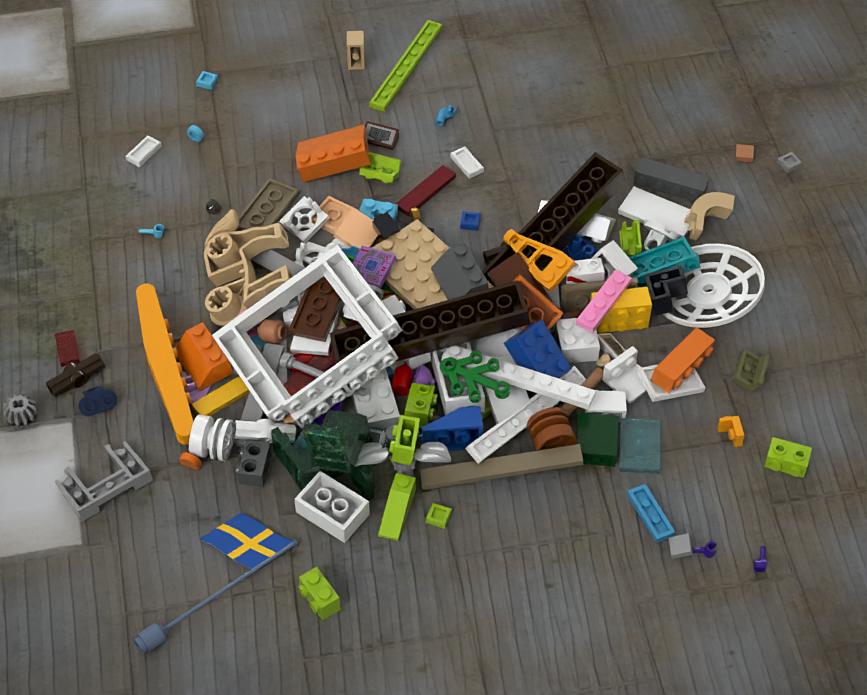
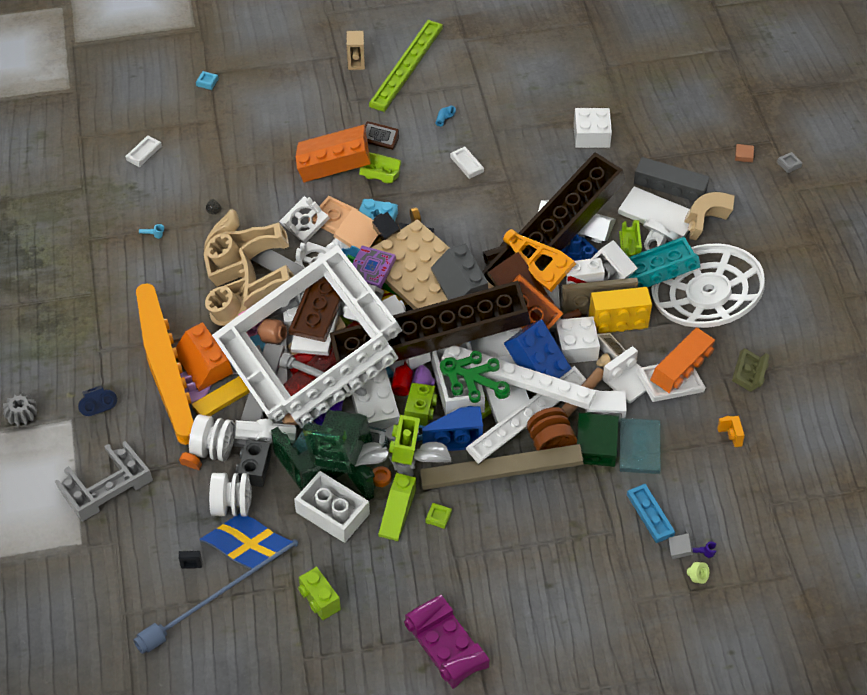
dark brown piece [46,353,105,397] -> none
clear red tile [55,330,80,367] -> none
medium azure tile [187,125,205,142] -> none
dark tan tile [236,178,300,231] -> none
dark red tile [395,165,456,217] -> none
blue tile [460,211,480,231] -> none
bright pink plate [576,270,632,333] -> none
black brick [644,265,688,316] -> none
dark purple hand [754,546,767,572] -> none
lime brick [764,437,812,478] -> none
none -> black tile [178,551,202,569]
none -> white wheel [209,473,252,516]
none -> orange tile [371,466,391,487]
none -> magenta piece [404,595,490,689]
none -> white brick [574,108,612,148]
none -> yellowish green tile [687,562,710,584]

